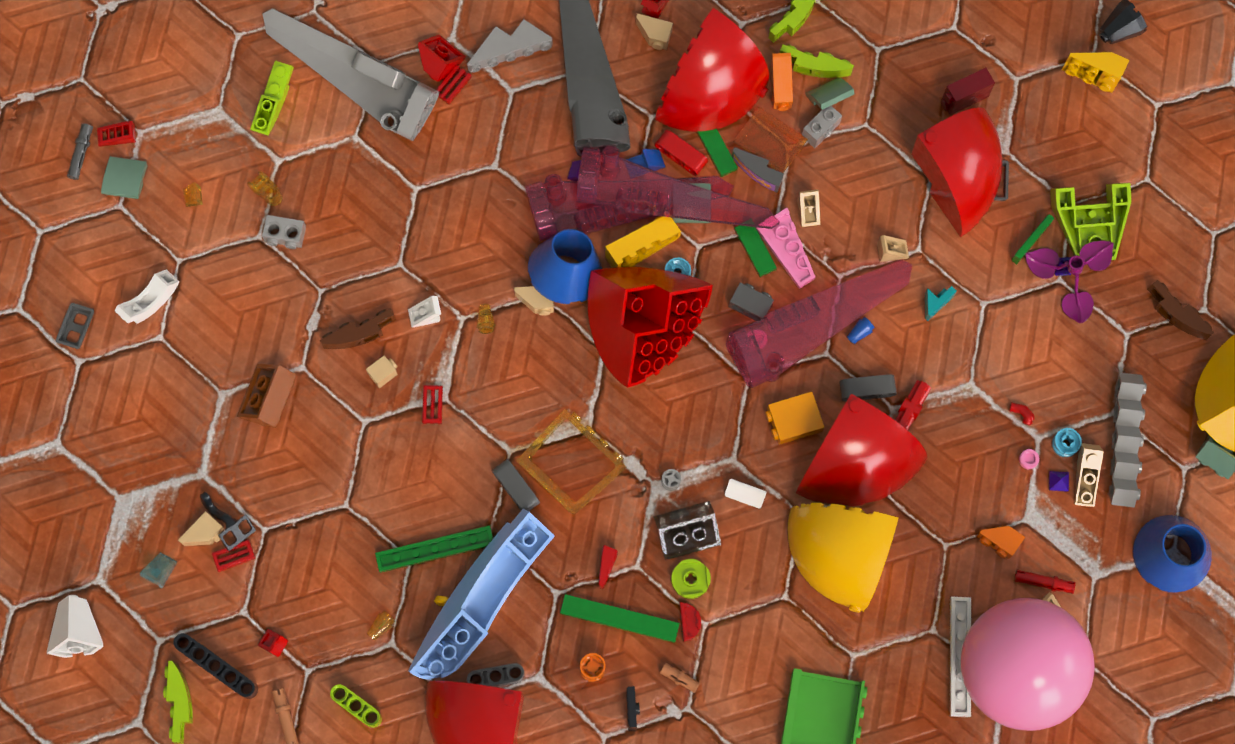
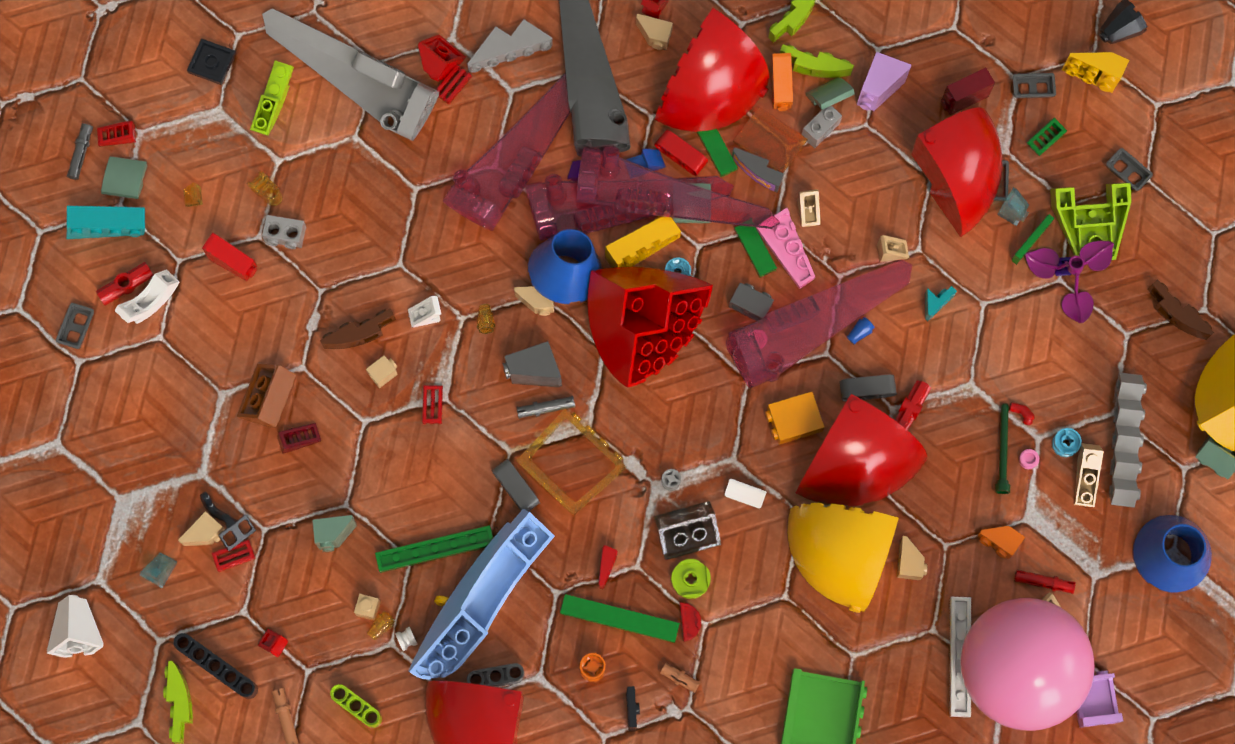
dark purple slope [1049,471,1069,492] -> none
none -> teal wedge [66,206,145,239]
none -> red piece [96,262,154,306]
none -> black plate [187,39,236,85]
none -> red slope [202,232,257,281]
none -> dark red slope [277,423,321,454]
none -> sand green slope [313,515,357,552]
none -> tan brick [354,594,381,621]
none -> white wheel [395,627,418,651]
none -> clear pink panel [443,72,570,231]
none -> dark grey slope [502,341,562,387]
none -> dark grey pin [516,396,575,419]
none -> lavender slope [857,52,911,111]
none -> tan slope [897,536,927,580]
none -> dark green piece [995,403,1011,494]
none -> clear light blue slope [997,187,1029,226]
none -> dark grey piece [1013,73,1056,98]
none -> green slope [1027,117,1067,156]
none -> lavender panel [1077,671,1123,728]
none -> dark grey piece [1106,148,1153,191]

